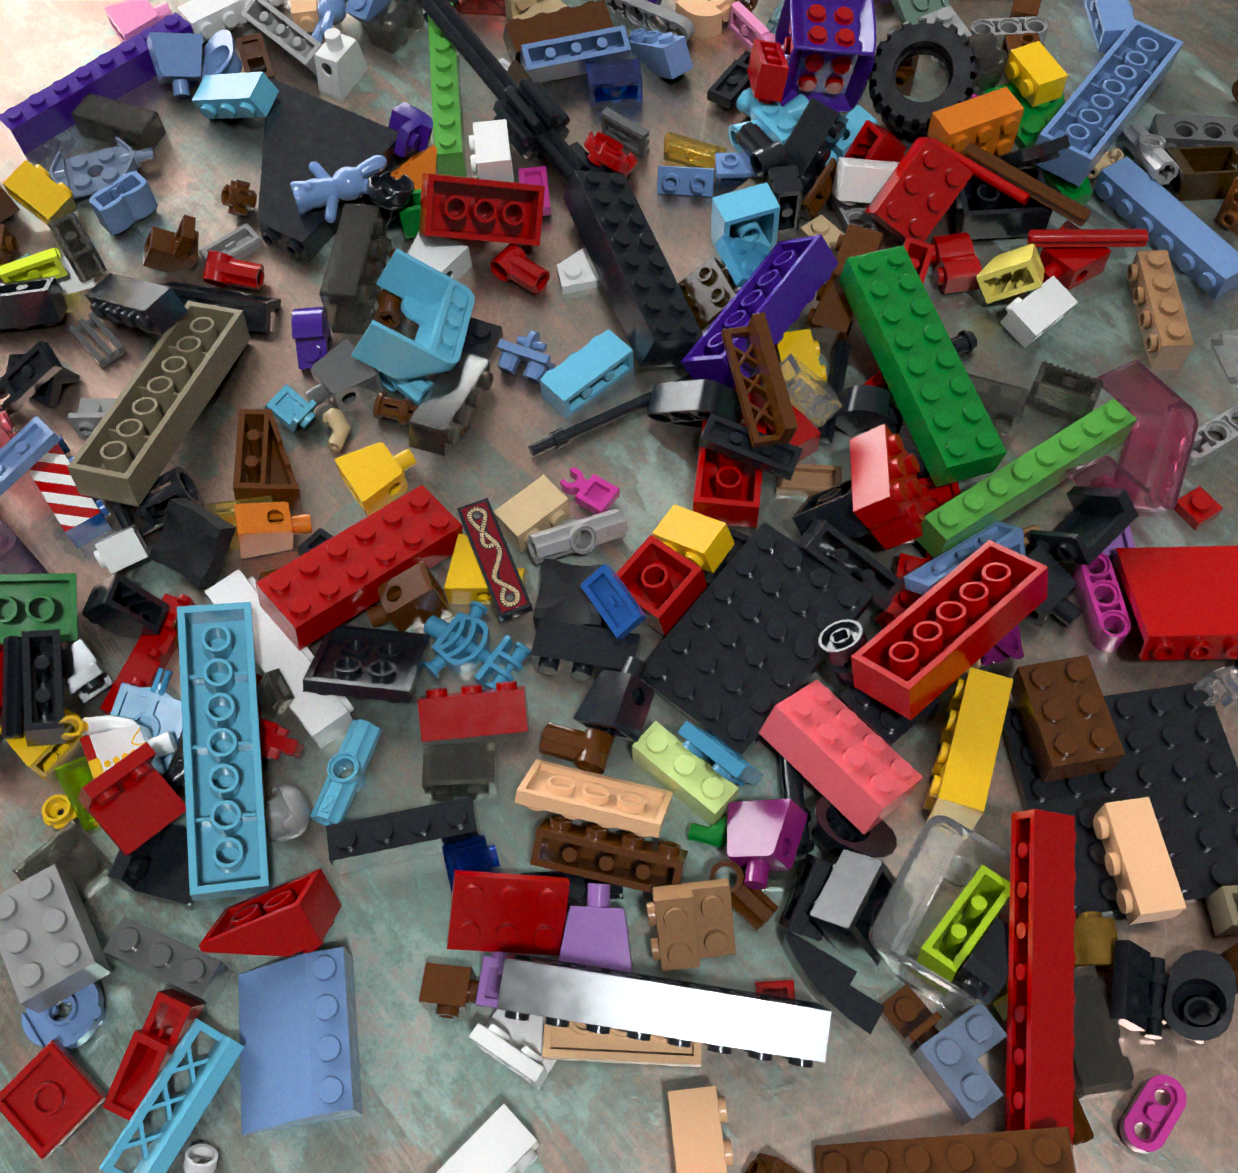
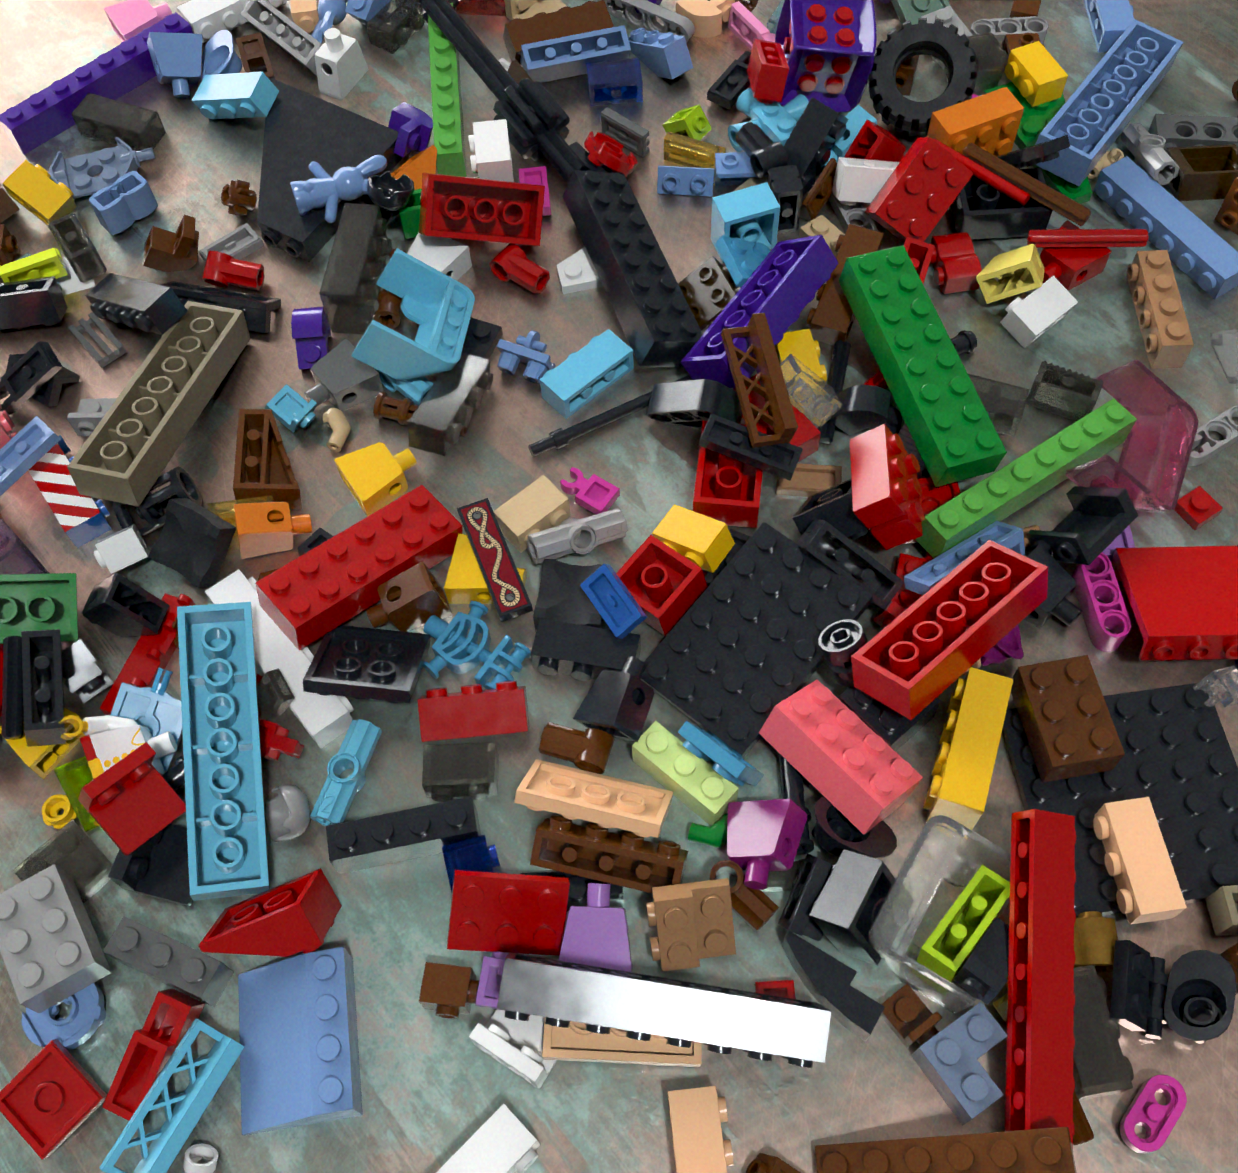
none -> lime bracket [662,105,711,143]

